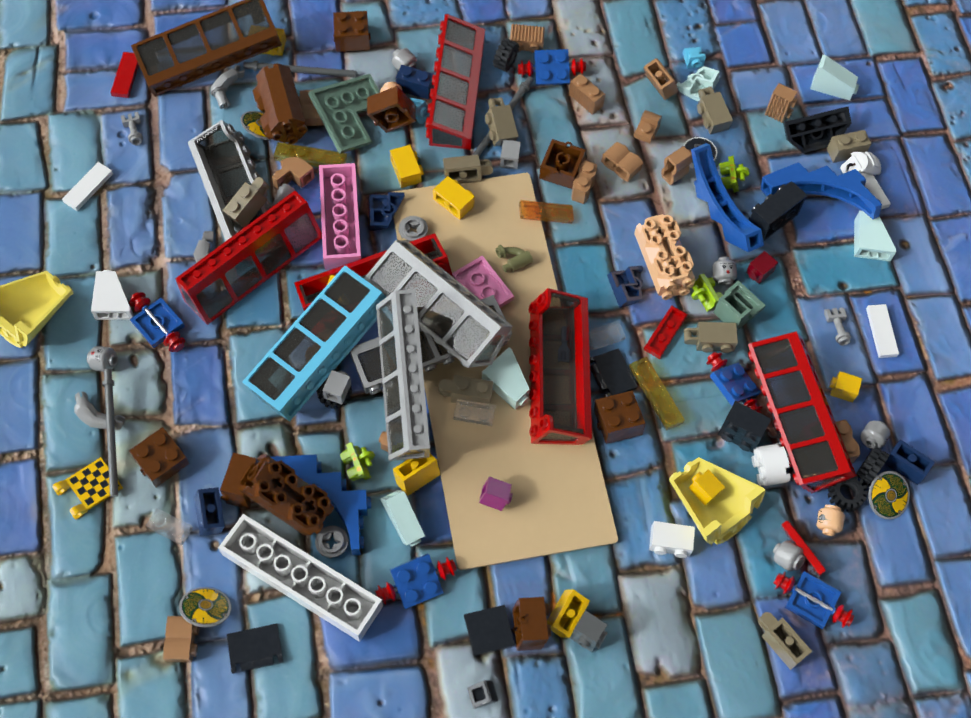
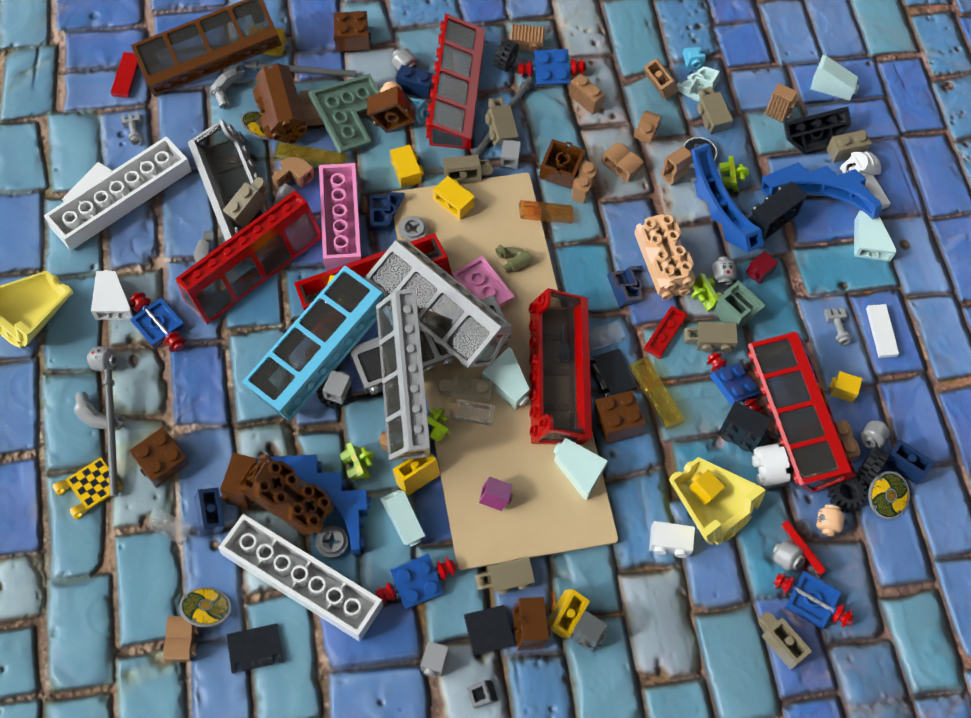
none -> white brick [44,136,191,251]
none -> light grey brick [421,641,449,678]
none -> lime hips [427,407,452,442]
none -> dark tan brick [475,556,535,594]
none -> light aqua slope [553,438,608,500]

